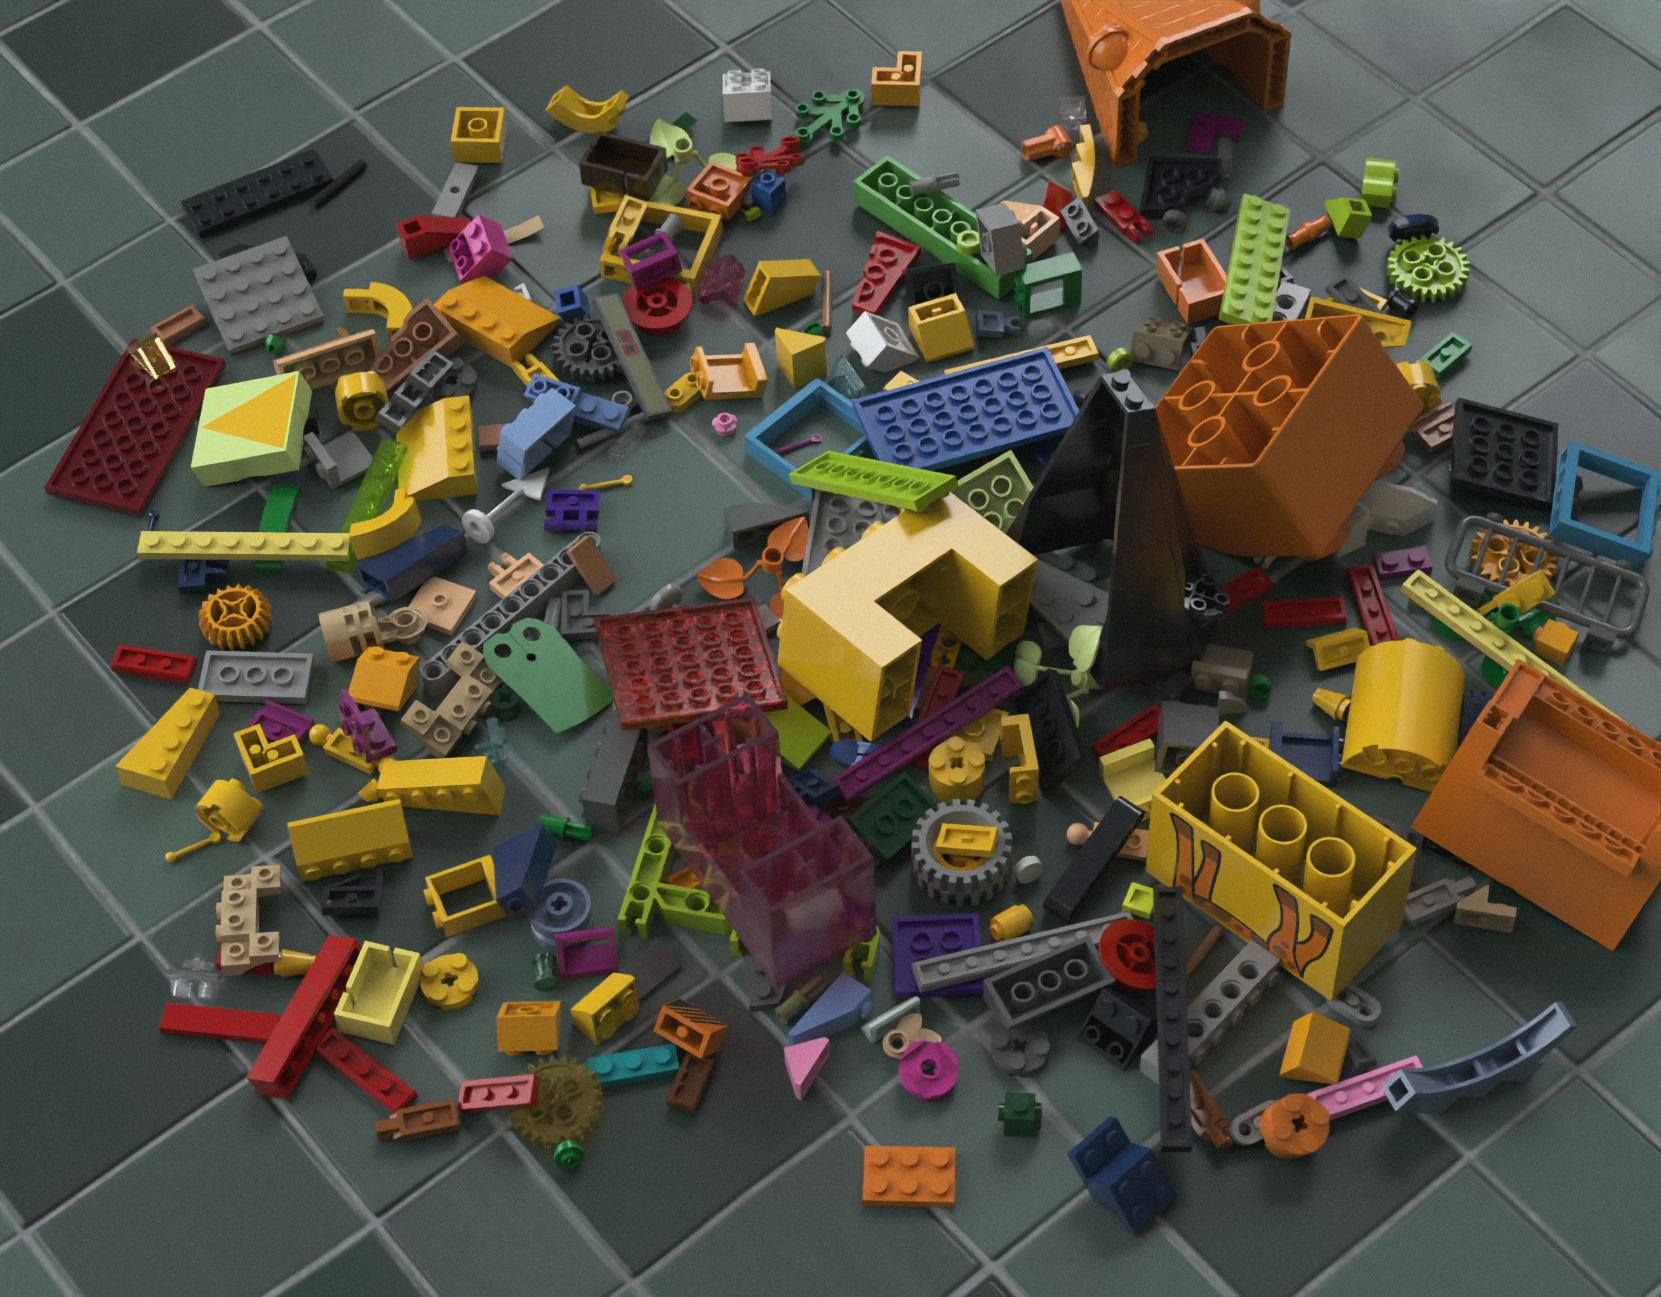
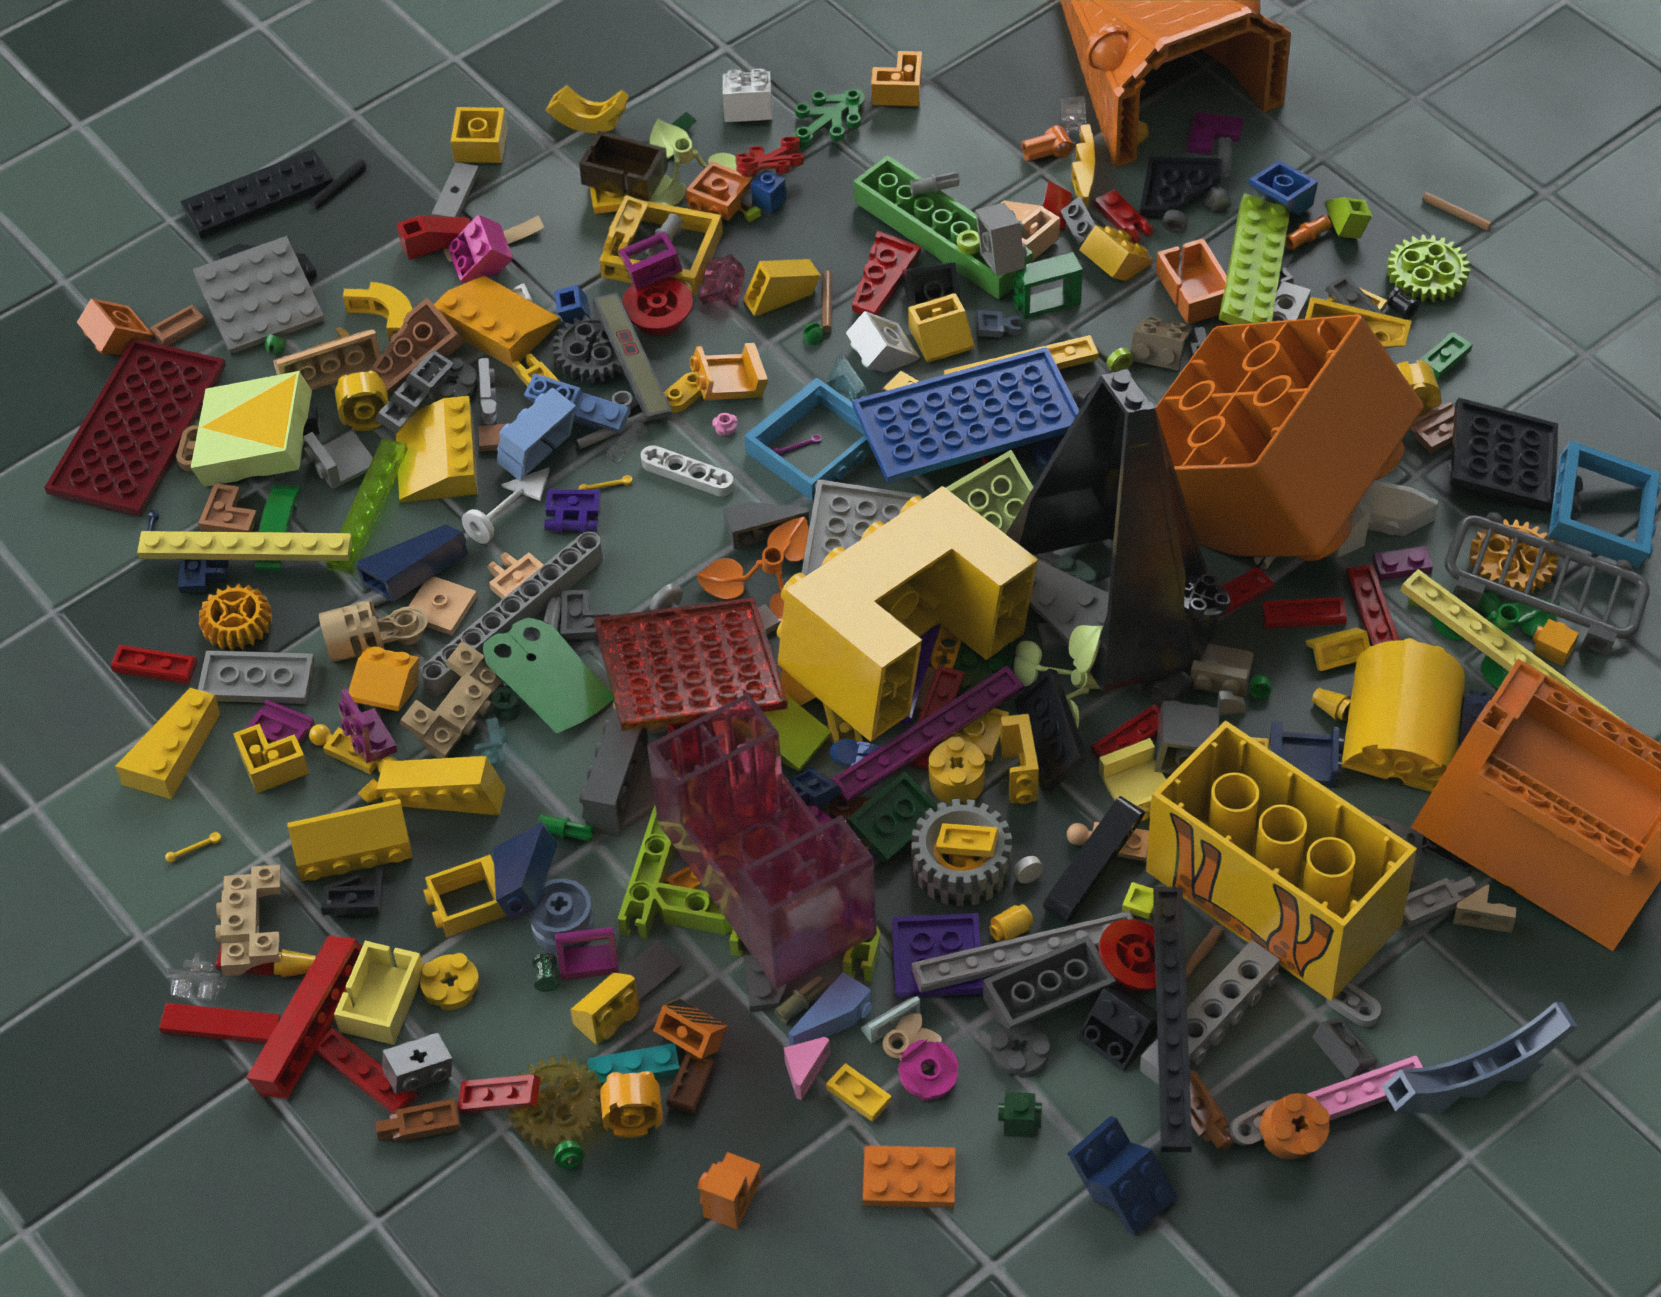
clear yellow slope [126,332,176,379] -> none
yellow brick [195,778,264,842] -> none
yellow arch [349,487,422,559] -> none
light orange slope [496,1001,562,1056] -> none
nougat tile [566,536,617,595] -> none
green plate [634,768,658,796] -> none
yellow slope [775,328,827,389] -> none
lime plate [788,451,959,512] -> none
light orange slope [1279,1012,1351,1085] -> none
lime brick [1361,157,1400,208] -> none
dark blue tile [1388,214,1439,242] -> none
yellow hinge [1476,569,1556,625] -> none
none -> orange slope [77,298,154,356]
none -> medium nougat plate [176,425,199,471]
none -> nougat plate [198,483,258,532]
none -> brick [382,1033,452,1095]
none -> light grey hinge [478,358,497,426]
none -> light orange brick [600,1071,663,1138]
none -> white beam [641,445,734,497]
none -> orange brick [698,1152,762,1229]
none -> yellow plate [826,1063,892,1122]
none -> yellow slope [1079,225,1154,281]
none -> blue slope [1248,160,1318,216]
none -> medium nougat bar [1422,192,1492,231]

